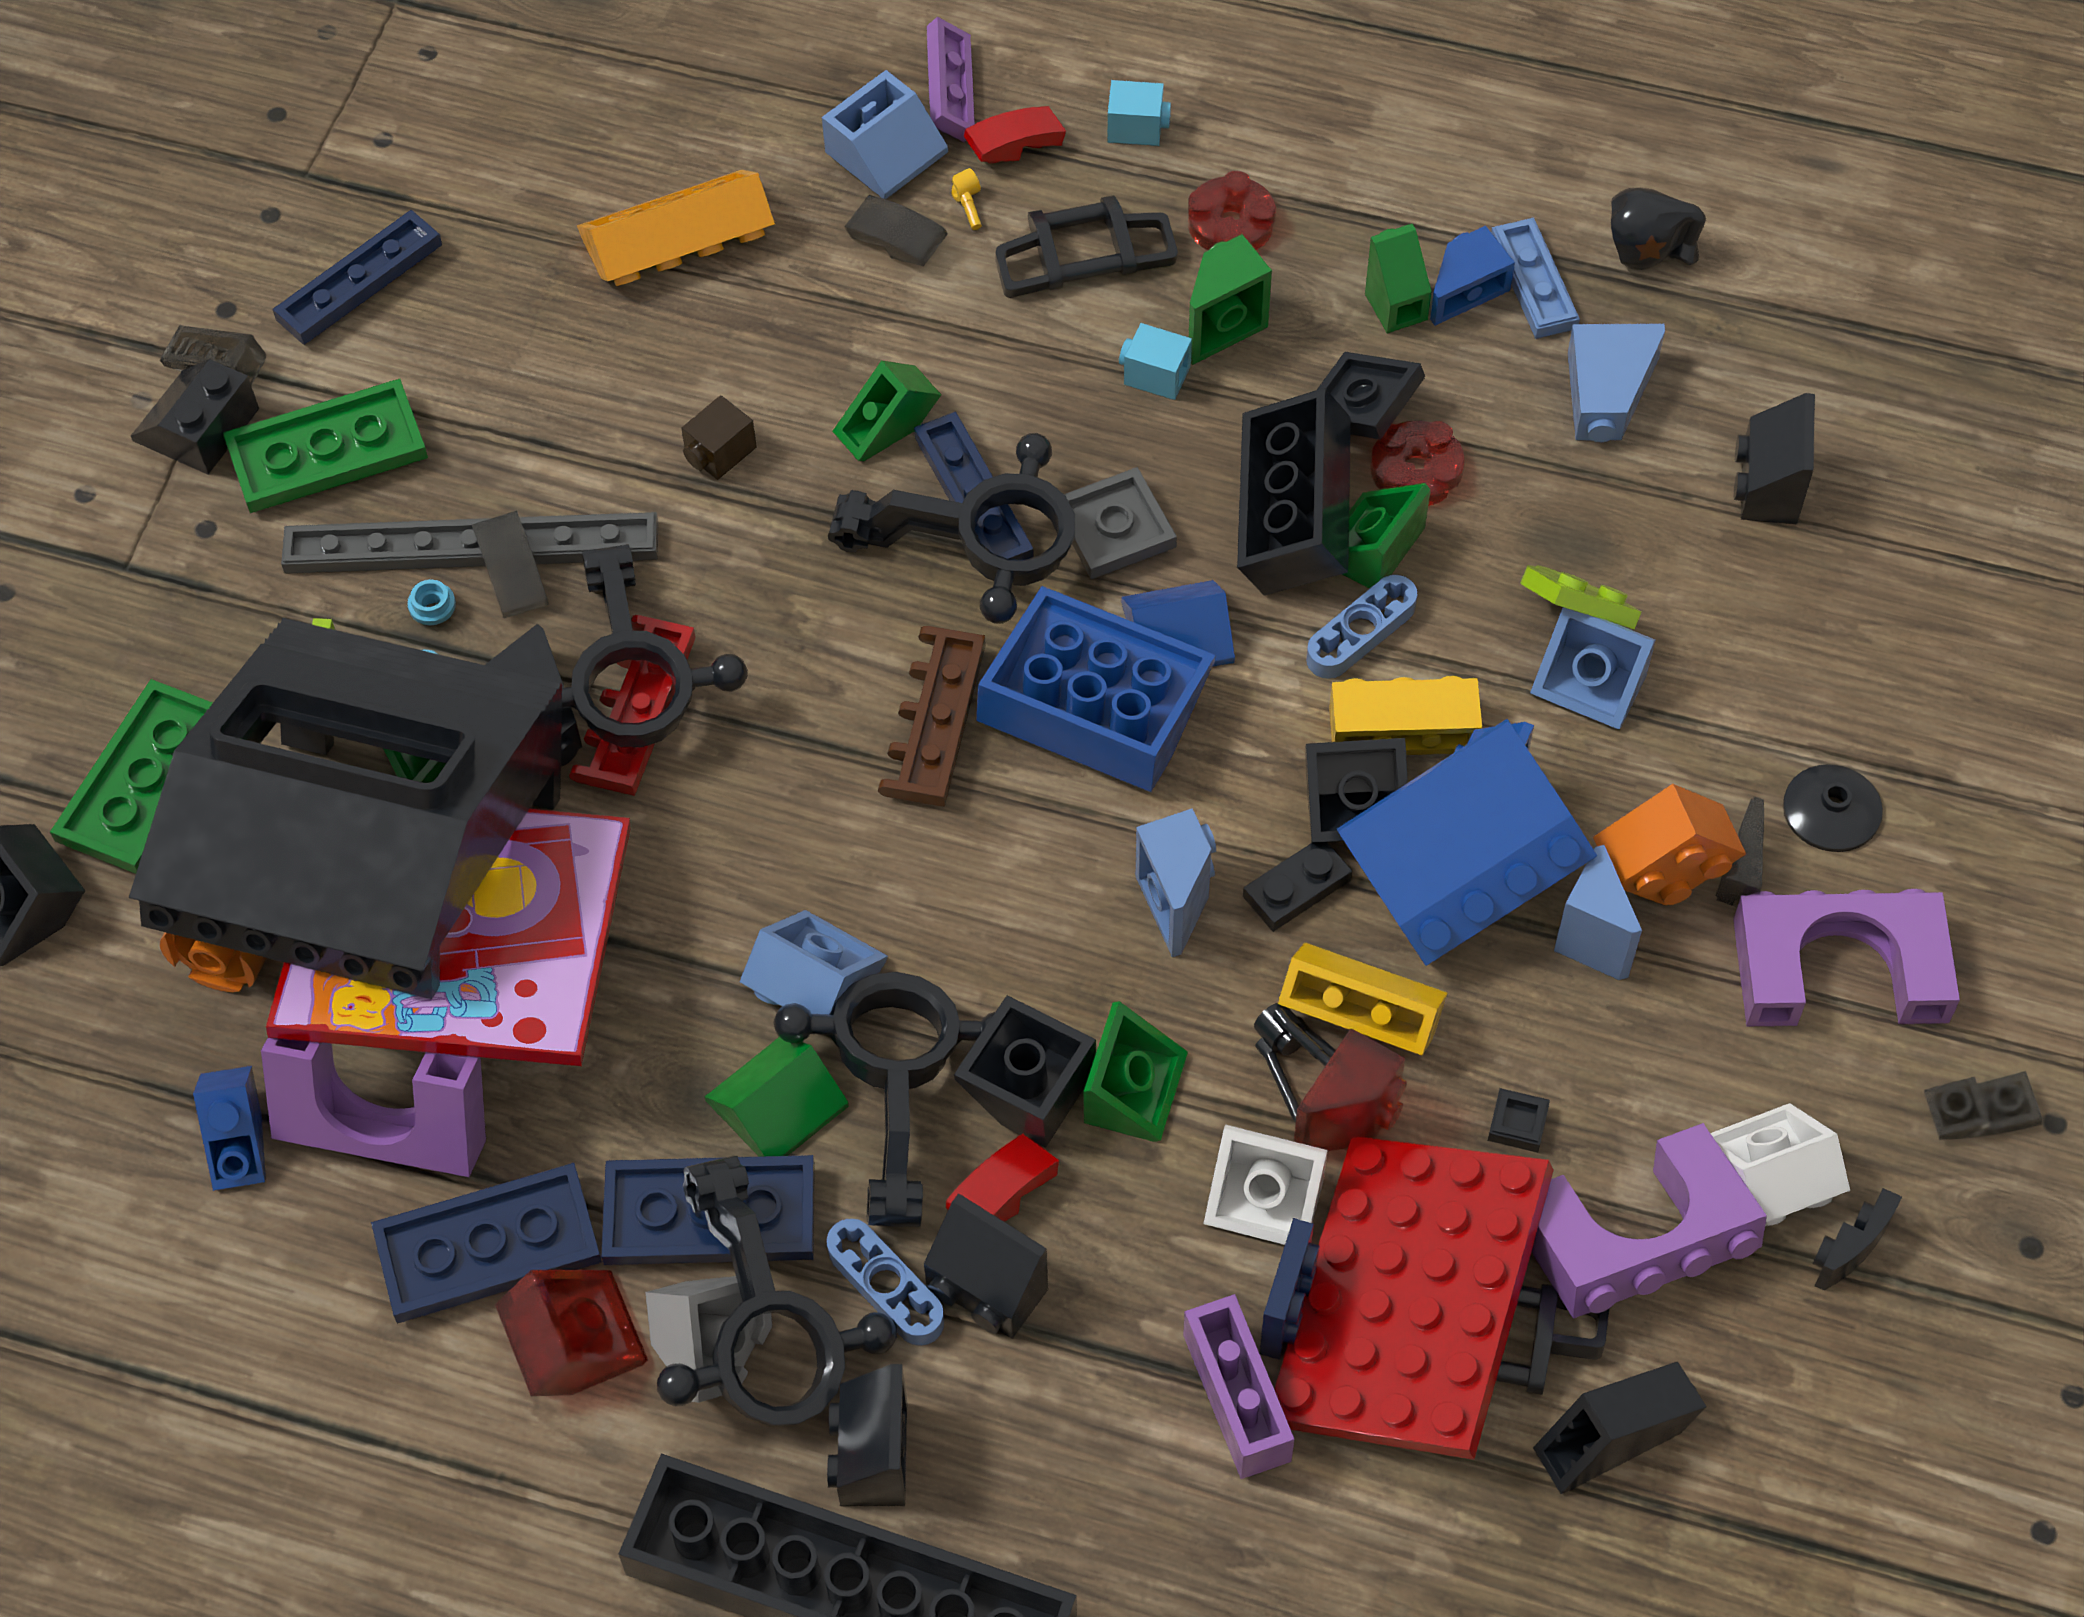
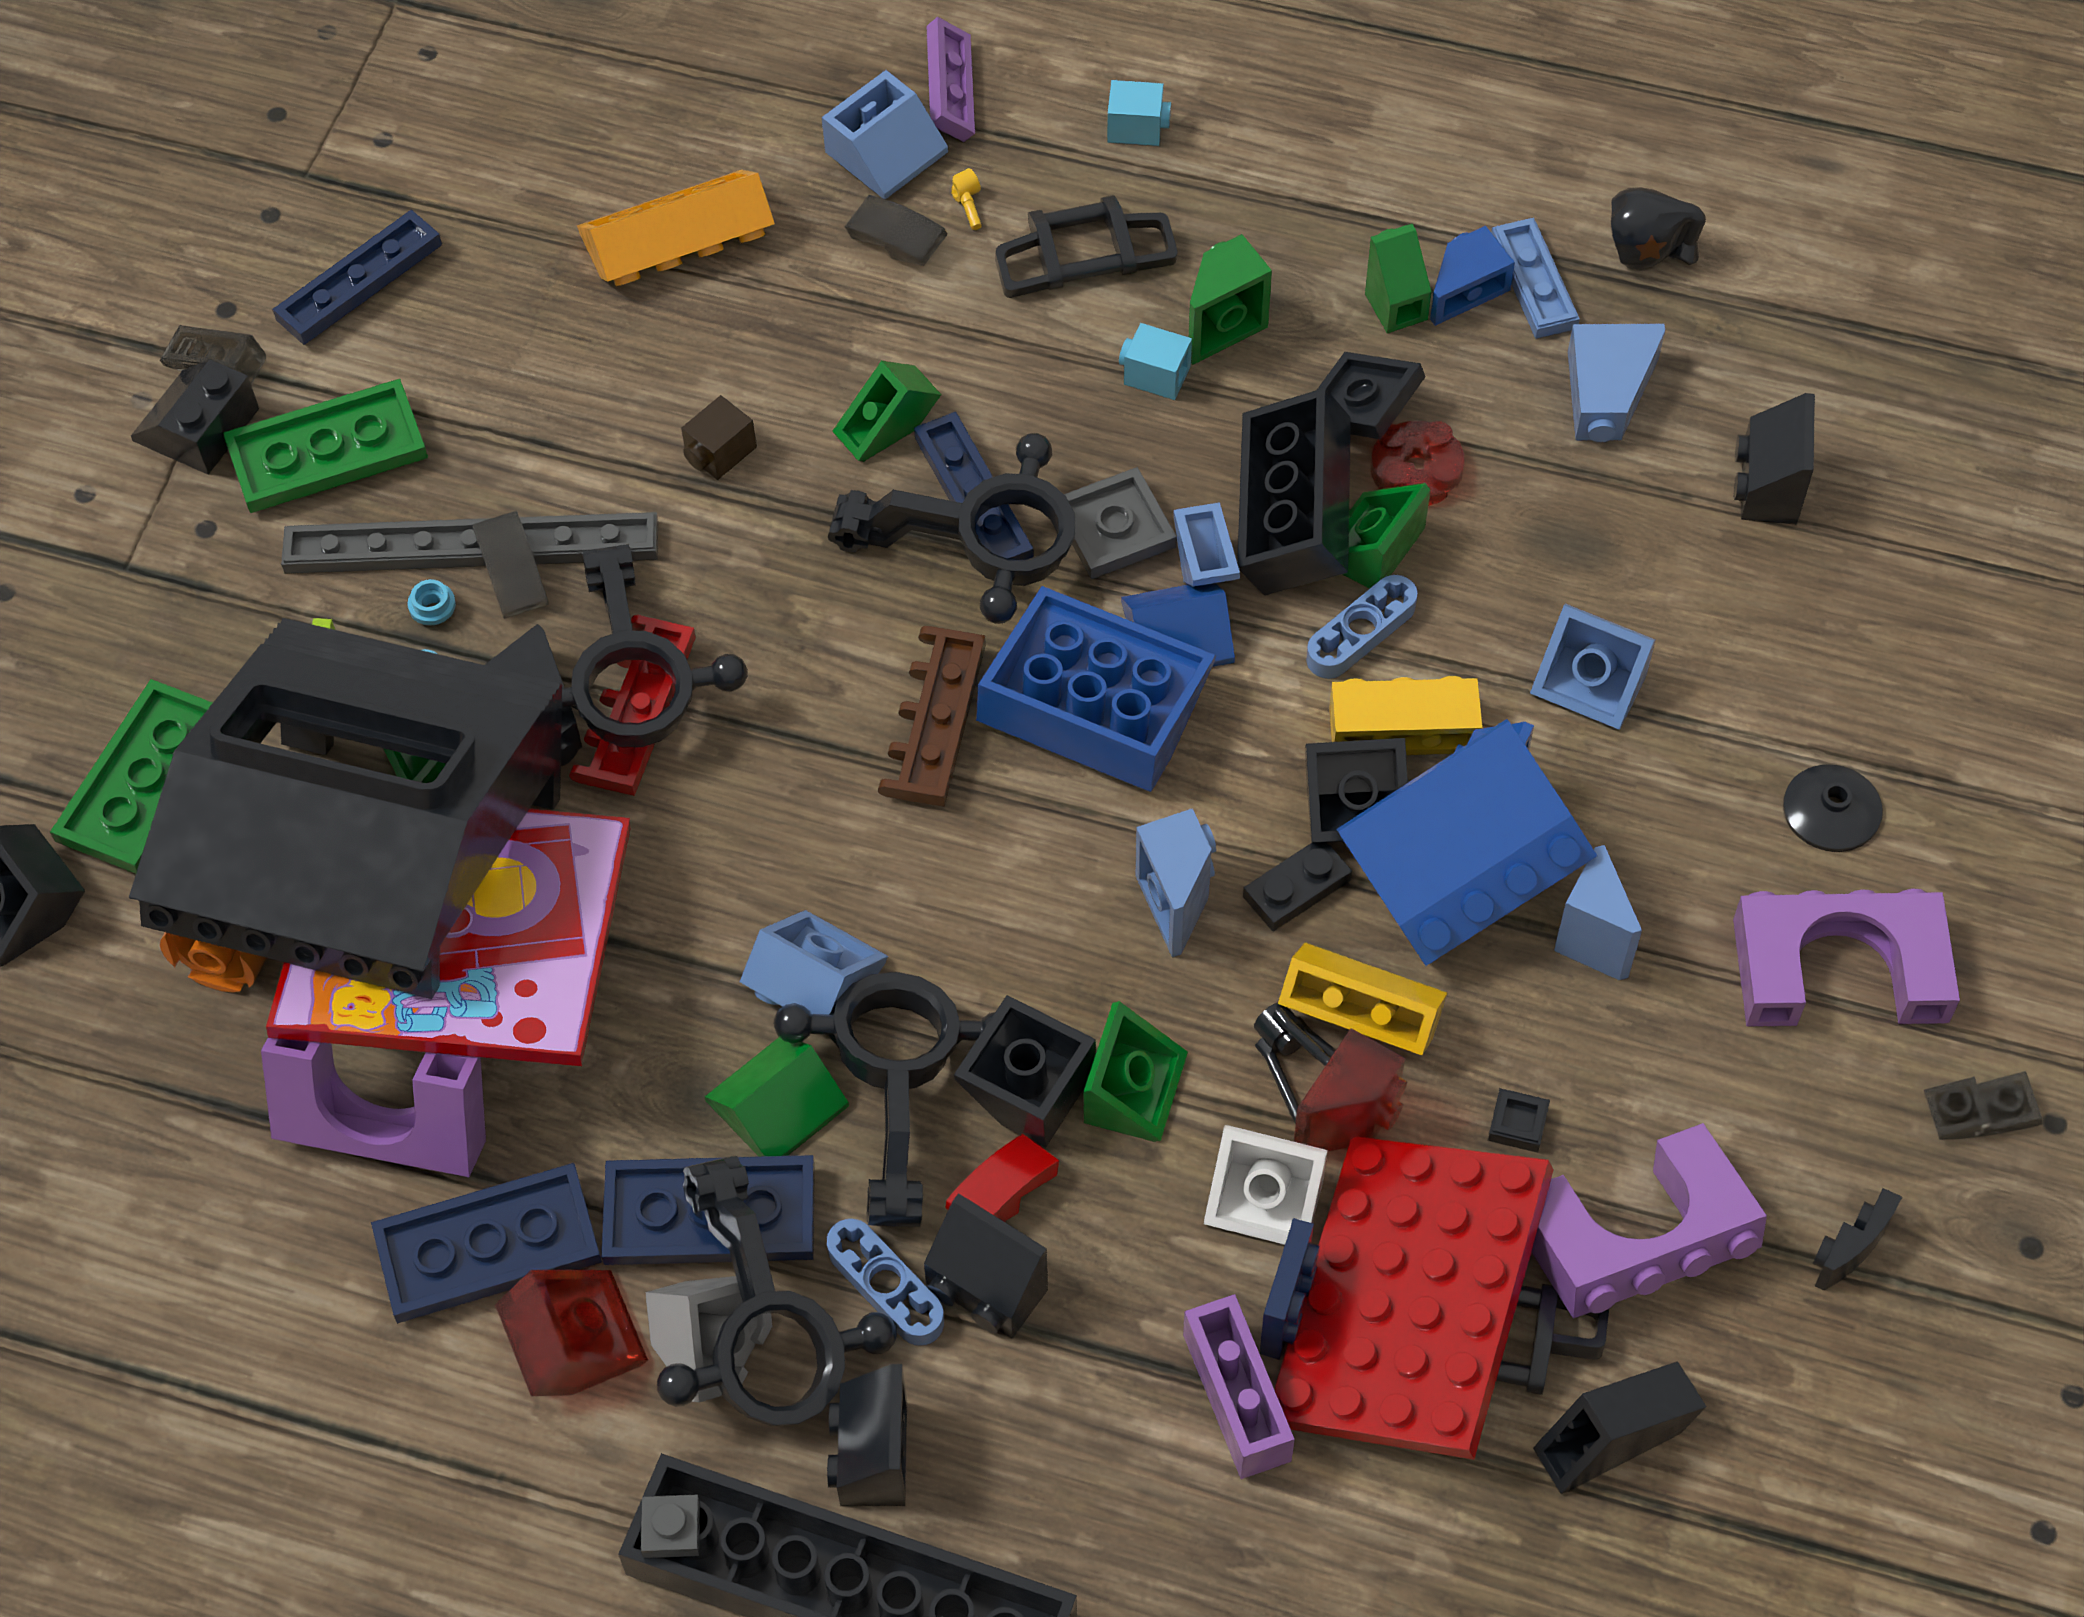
blue slope [193,1066,266,1191] -> none
red slope [963,106,1066,163] -> none
clear red plate [1188,171,1276,250] -> none
lime plate [1520,565,1641,630] -> none
orange brick [1593,784,1746,906] -> none
white slope [1710,1103,1850,1226] -> none
clear smoke slope [1715,796,1764,907] -> none
none -> dark grey plate [641,1495,700,1558]
none -> medium blue slope [1174,502,1240,587]

